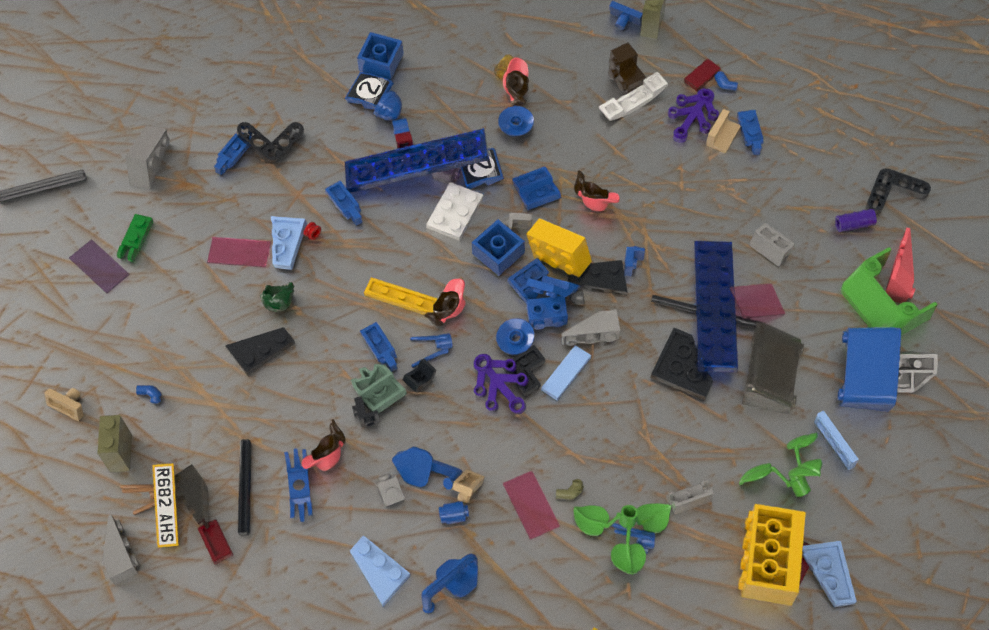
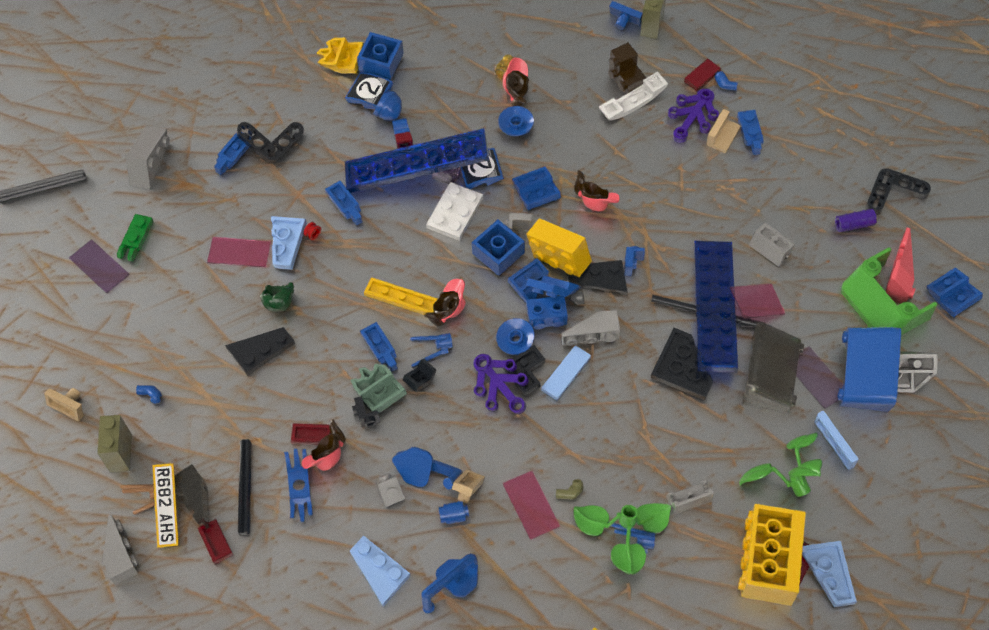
none -> dark red tile [290,423,331,445]
none -> yellow plate [317,38,364,74]
none -> clear purple piece [785,346,843,409]
none -> blue slope [926,267,983,317]

